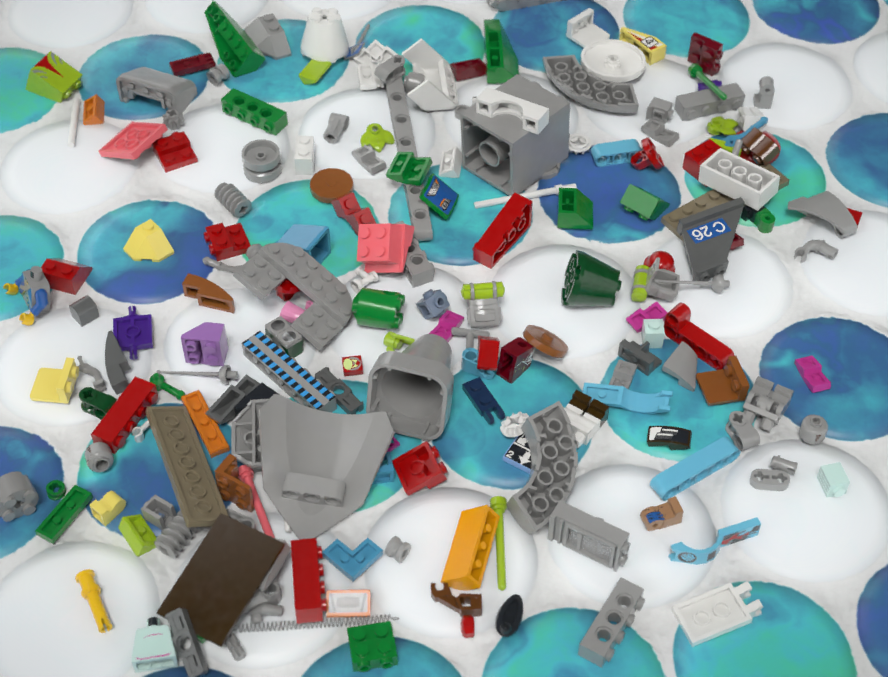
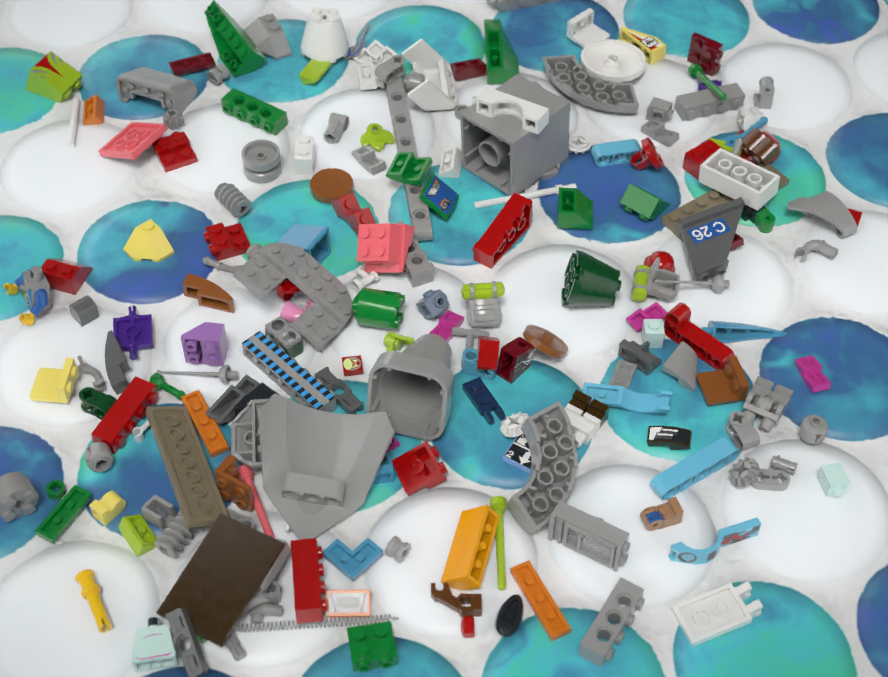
lime plate [707,117,738,135] -> none
none -> orange tile [510,560,571,642]
none -> dark azure piece [701,321,787,343]
none -> light grey gear [728,457,760,487]

